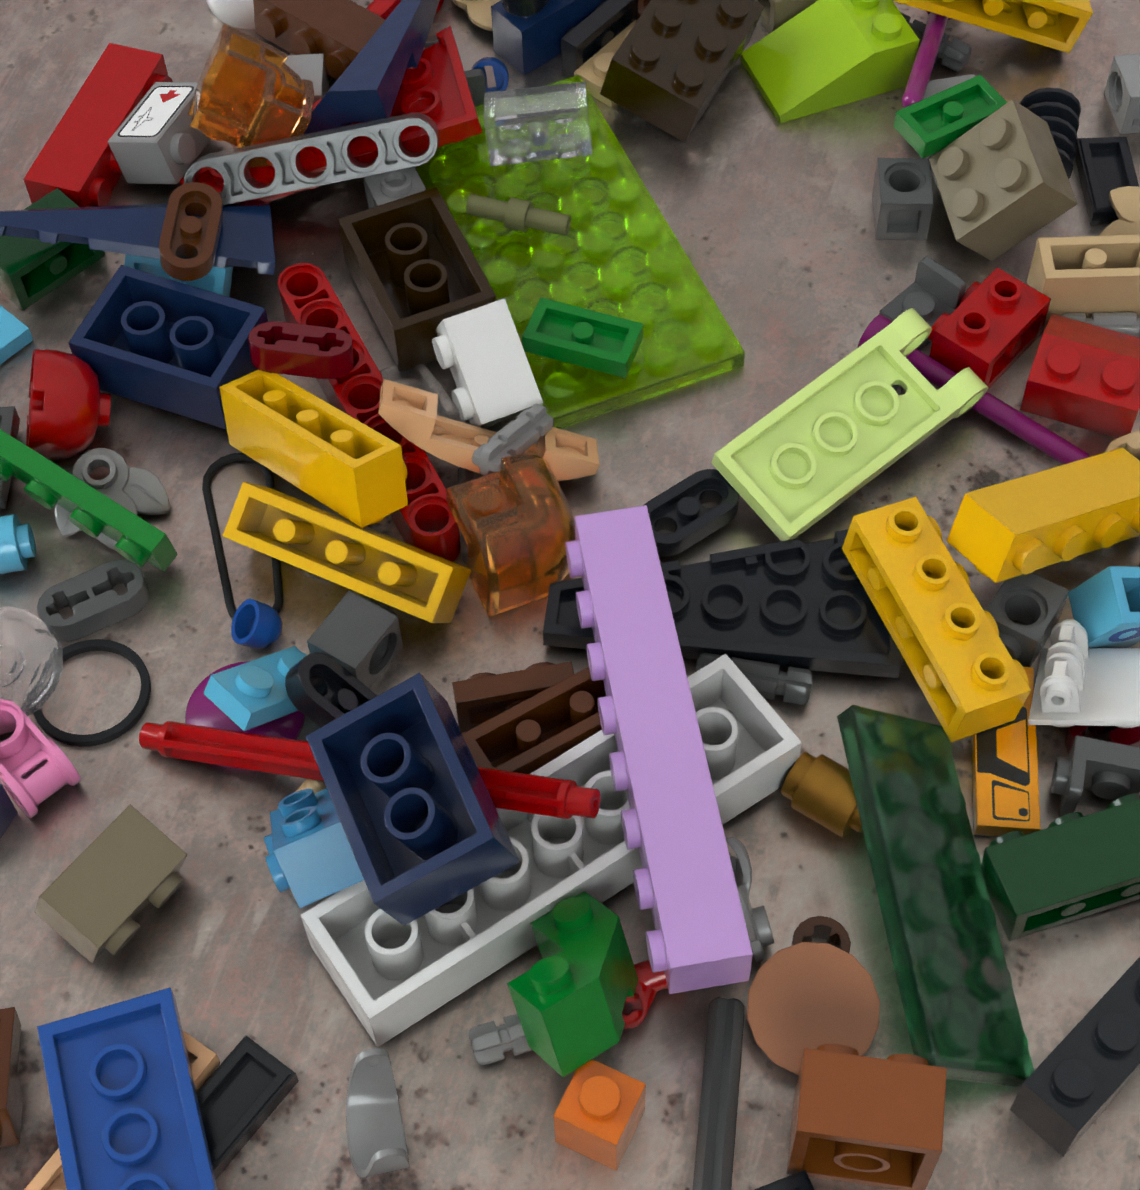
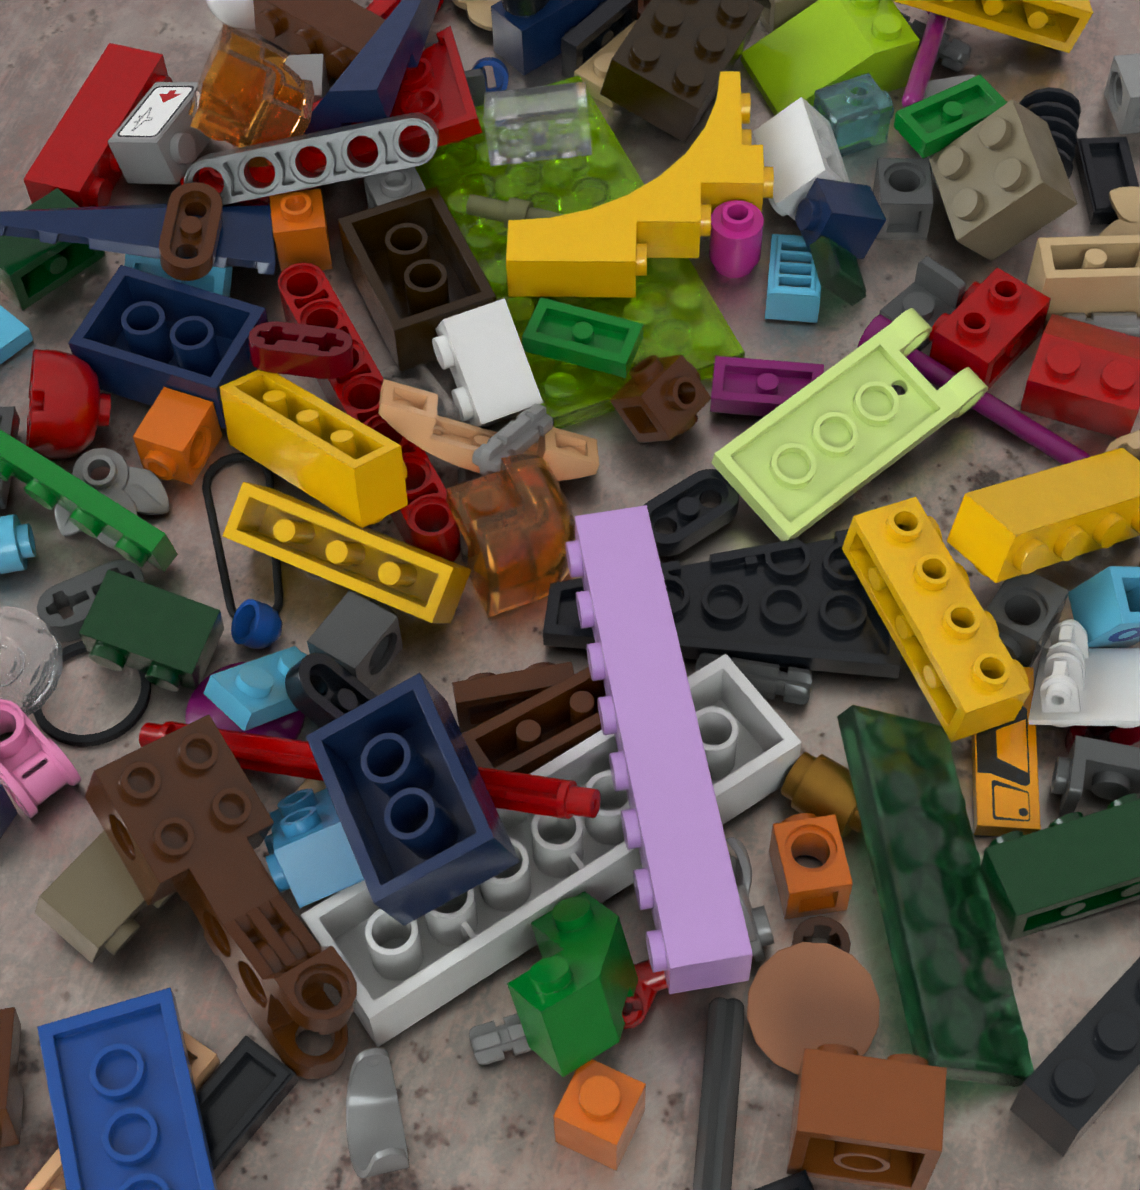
none -> dark green brick [79,569,224,692]
none -> reddish brown brick [85,714,357,1079]
none -> orange brick [133,387,222,485]
none -> orange brick [269,188,333,273]
none -> yellow arch [506,71,774,298]
none -> reddish brown brick [610,355,711,443]
none -> dark pink brick [709,200,764,278]
none -> magenta plate [710,356,824,416]
none -> white brick [753,97,850,220]
none -> medium azure slope [765,234,823,323]
none -> orange brick [769,813,853,920]
none -> dark blue brick [795,178,886,259]
none -> clear green tile [809,235,867,306]
none -> clear light blue brick [814,73,894,157]

